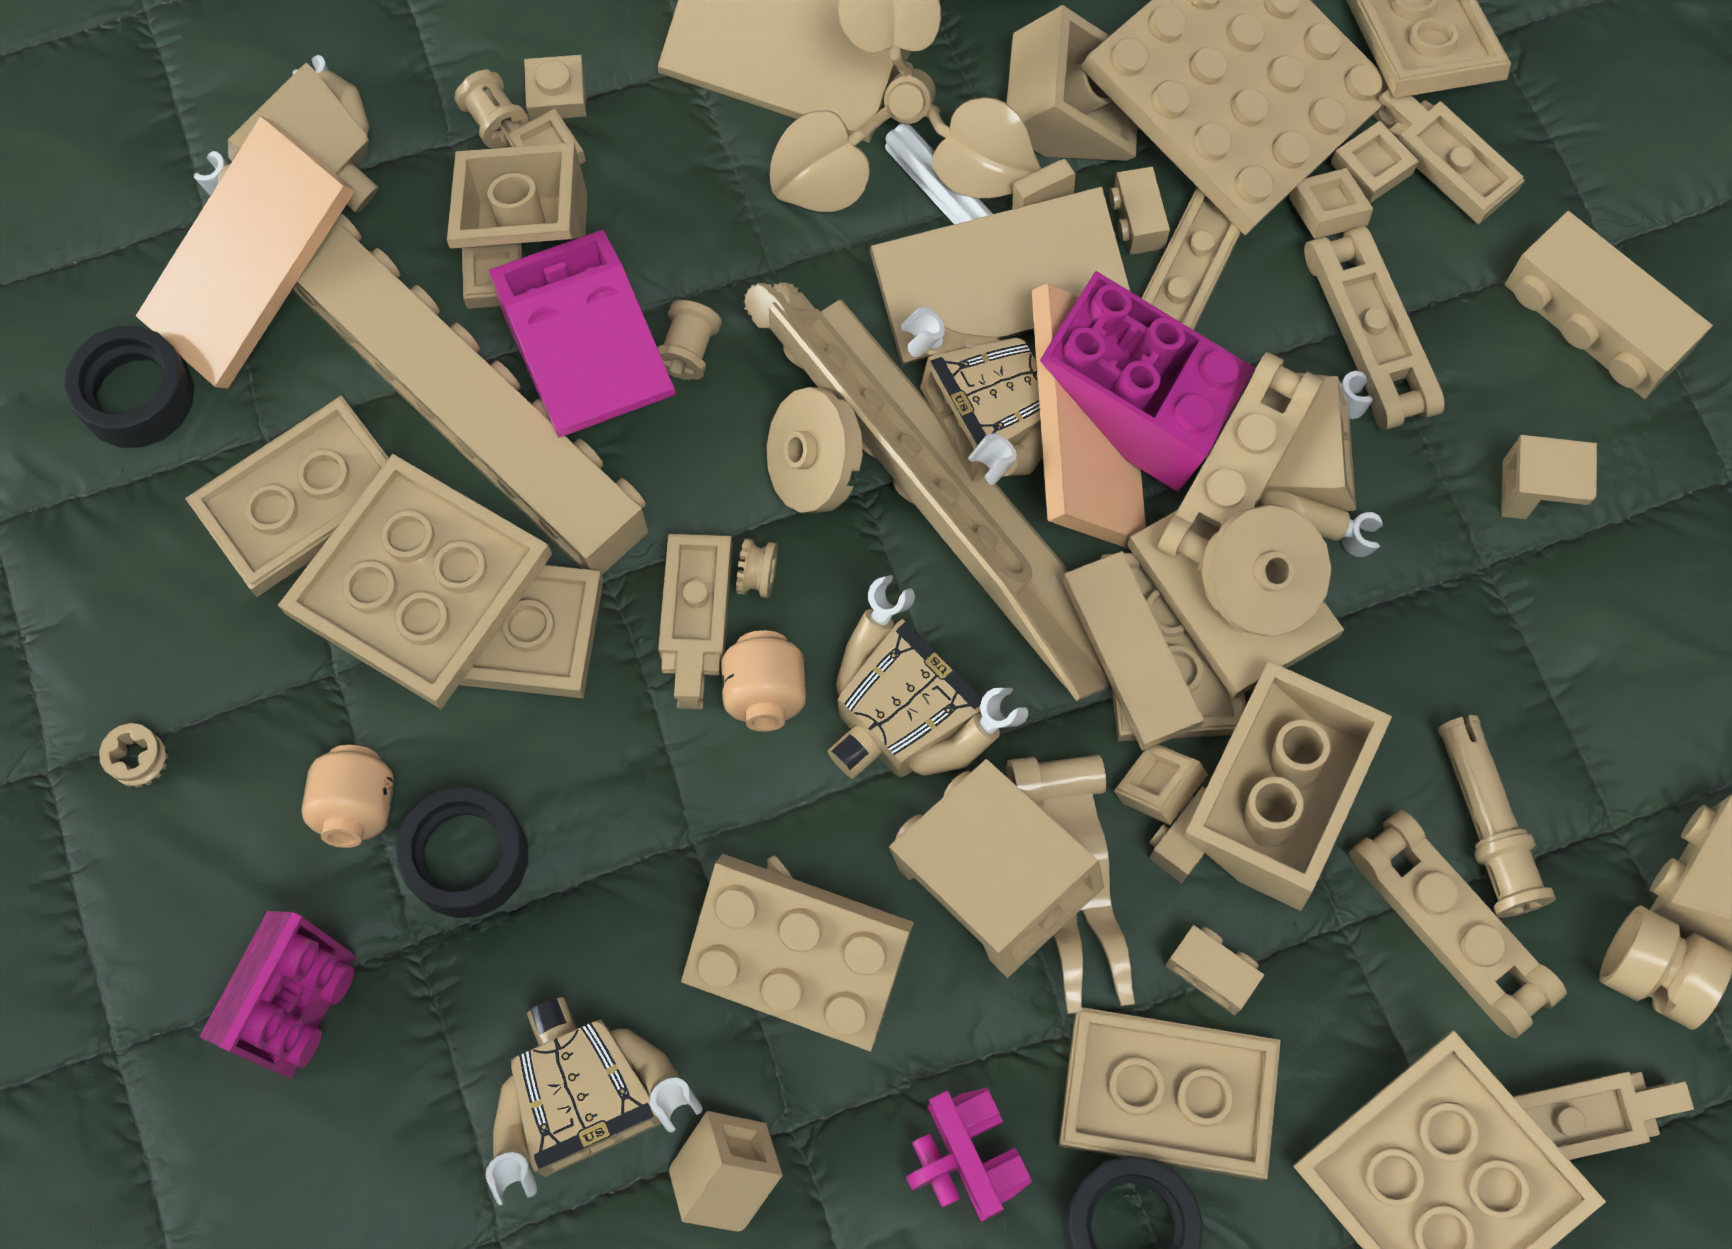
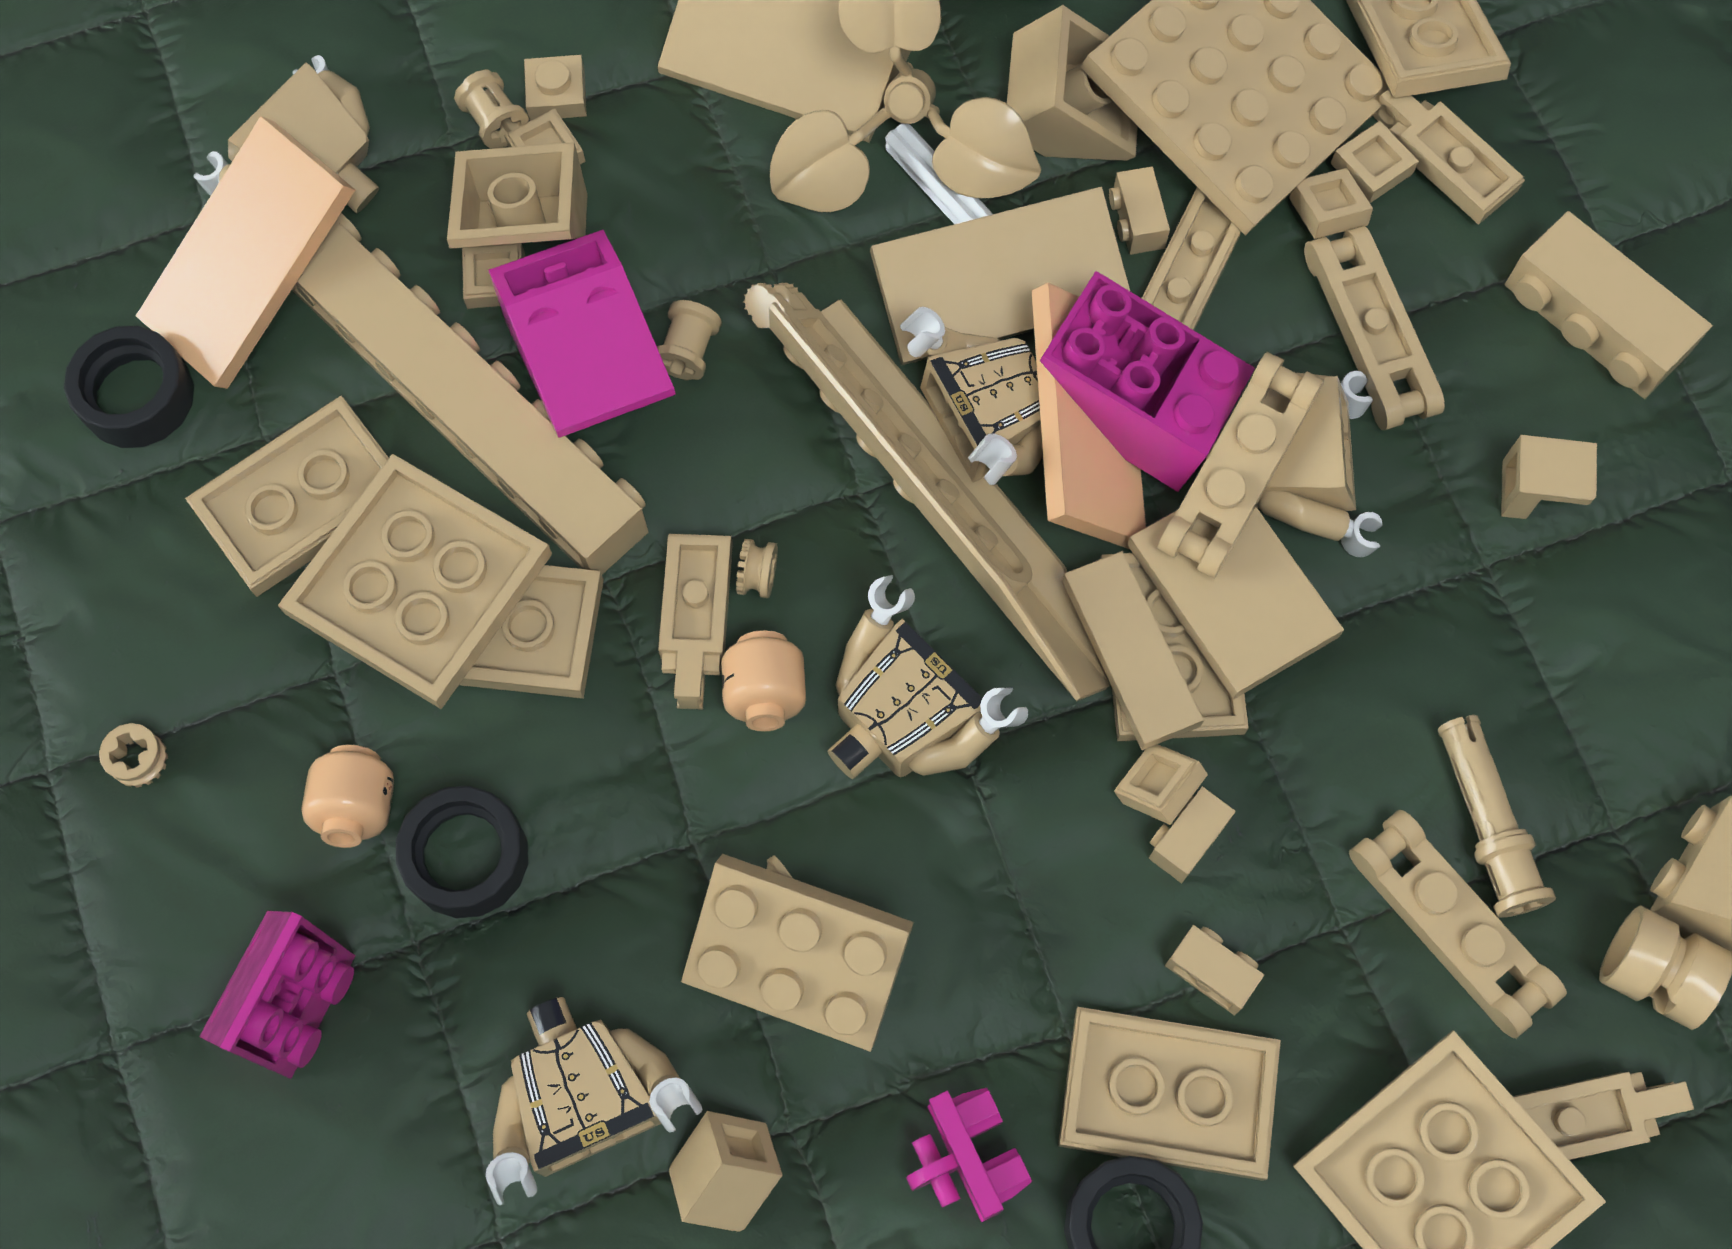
tan plate [767,387,863,513] -> none
tan panel [889,759,1105,978] -> none
tan flag [1006,755,1135,1014] -> none
tan tile [1012,159,1075,209] -> none
tan slope [1184,661,1392,911] -> none
tan plate [1201,505,1332,636] -> none

